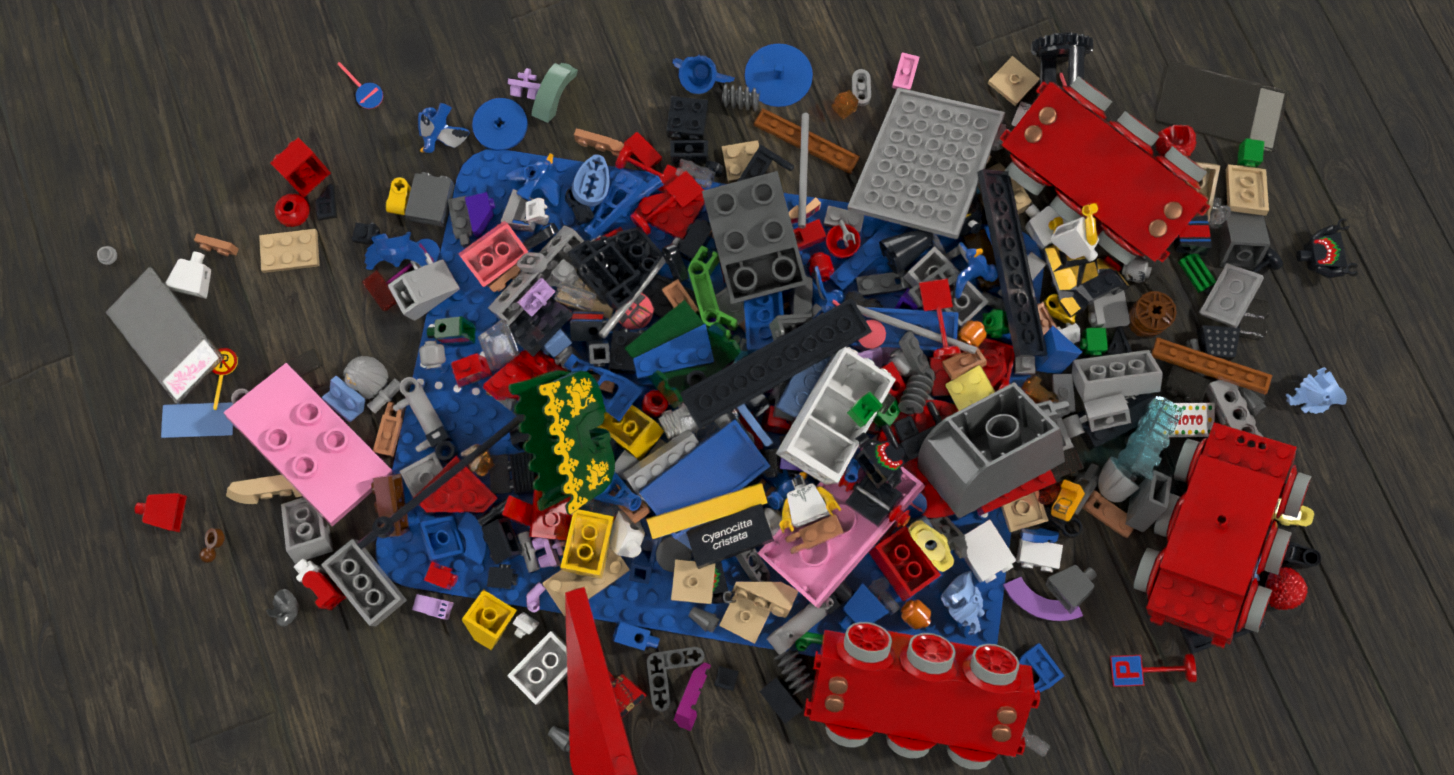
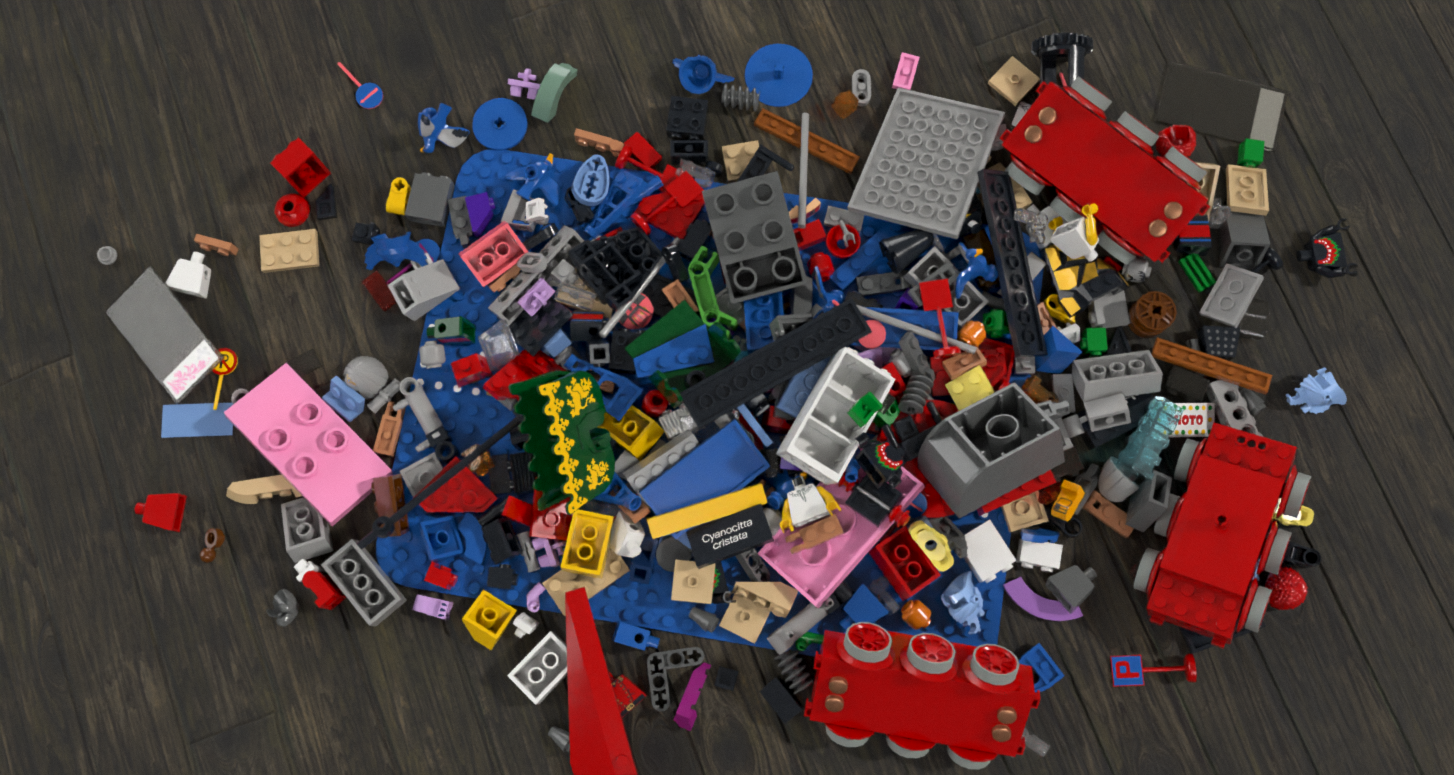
none -> clear bar [1014,208,1048,244]

